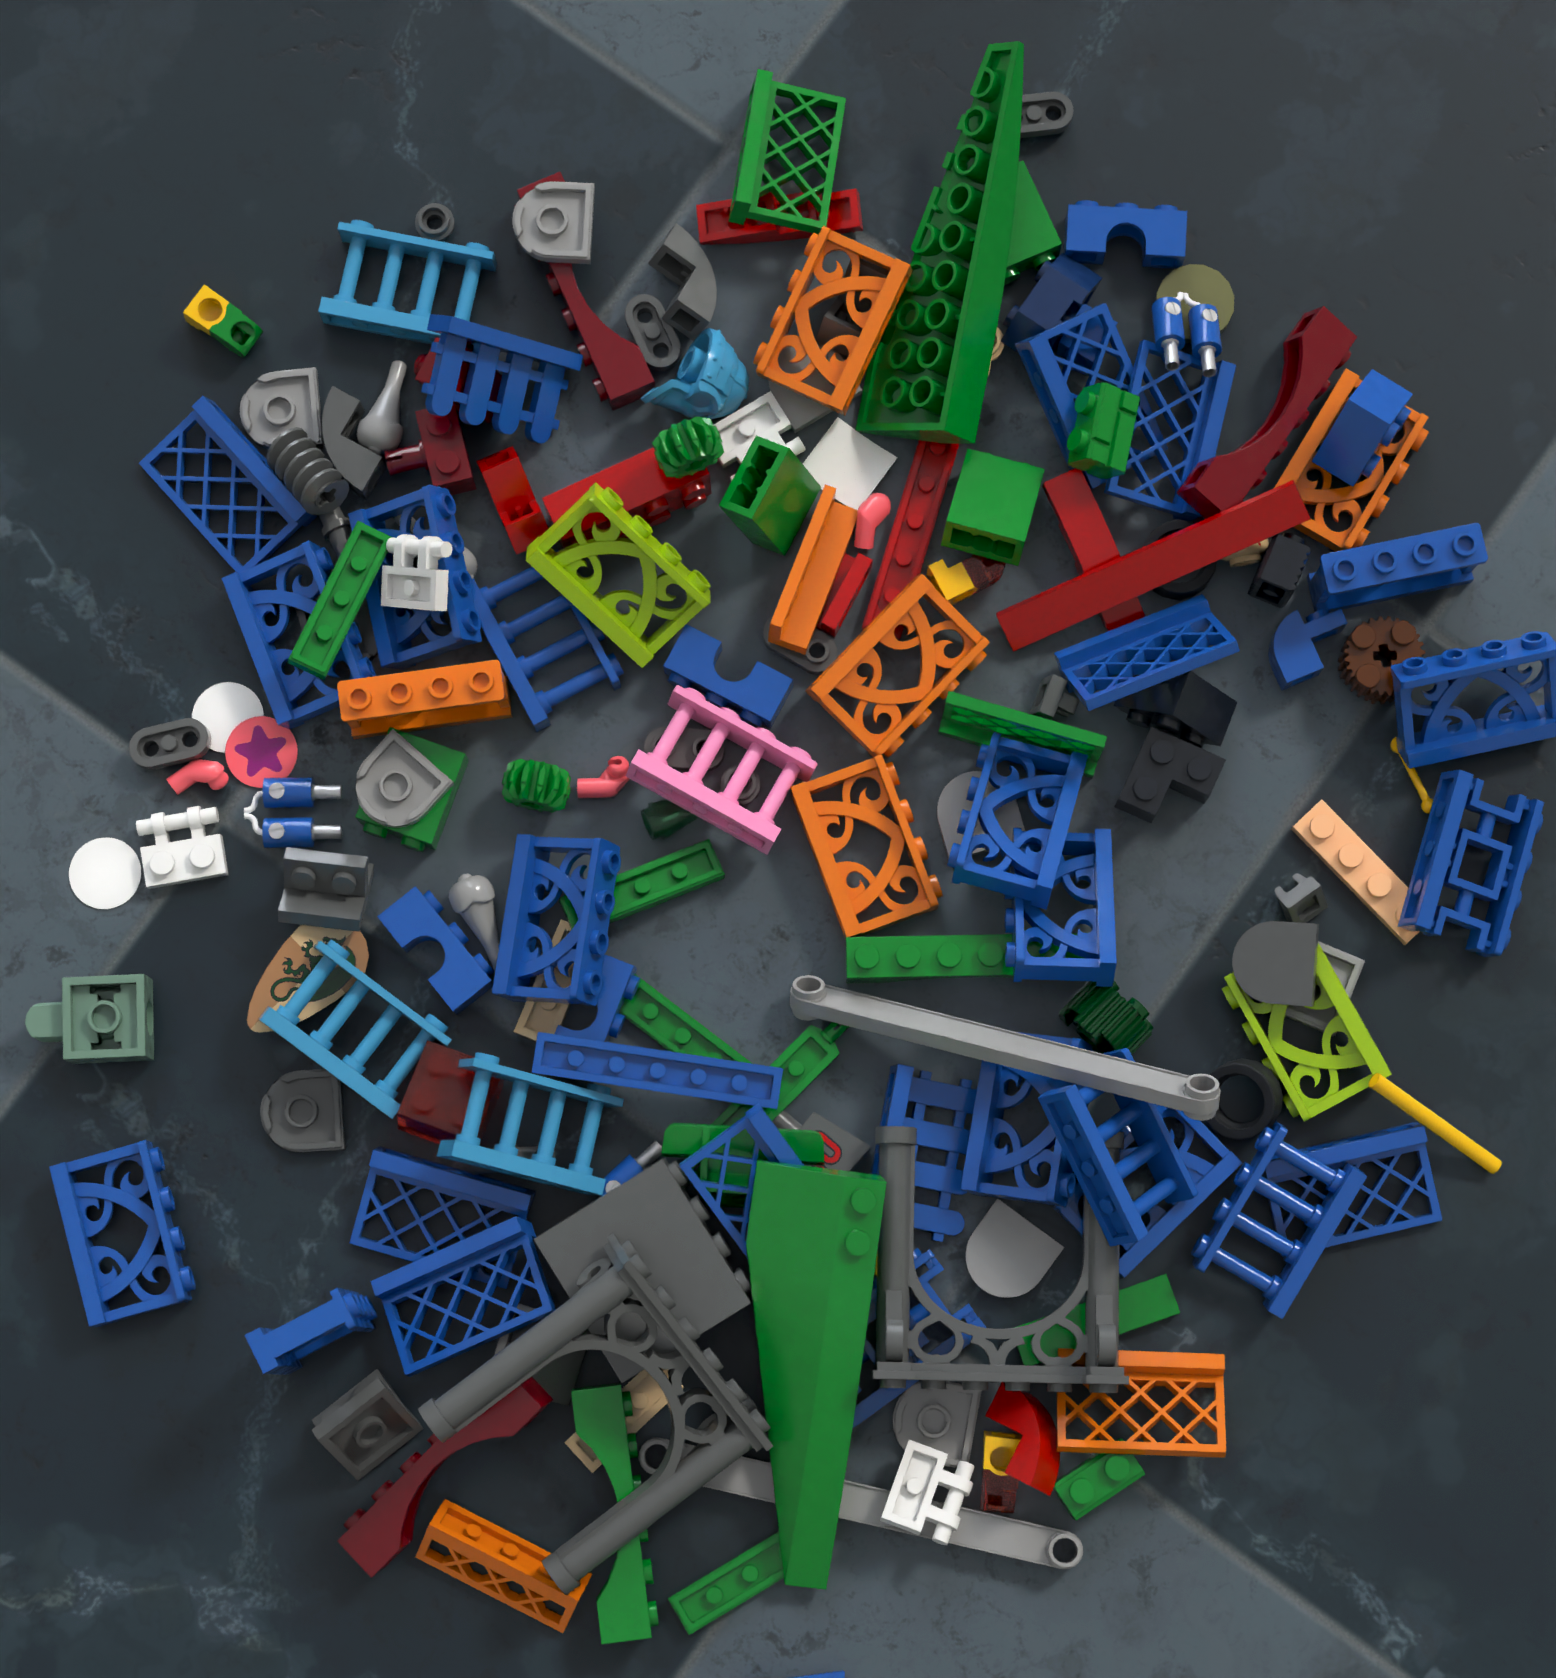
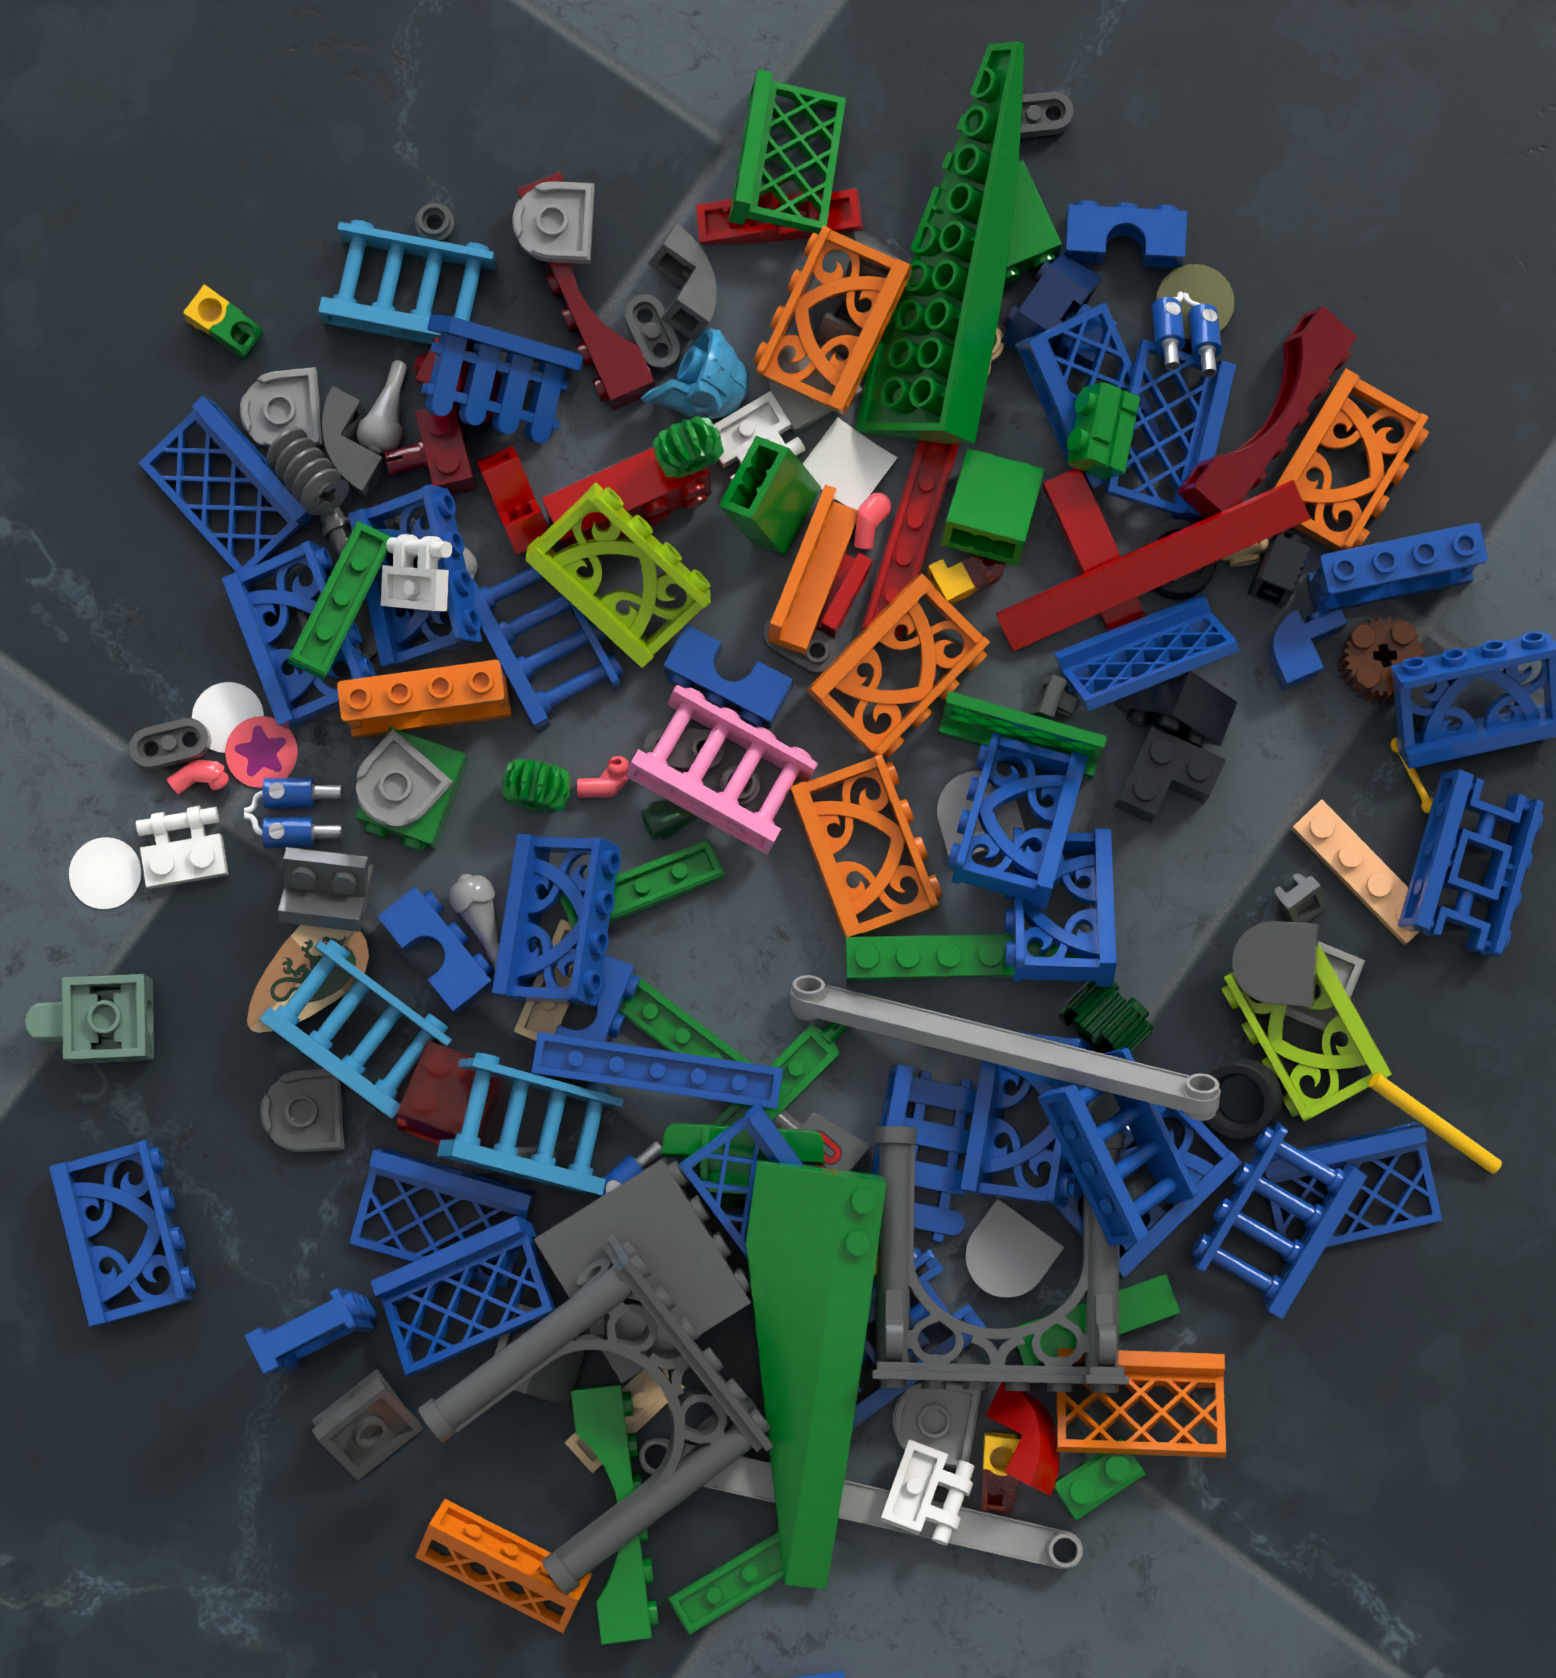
dark red arch [338,1376,553,1578] -> none
blue brick [1312,369,1413,487] -> none

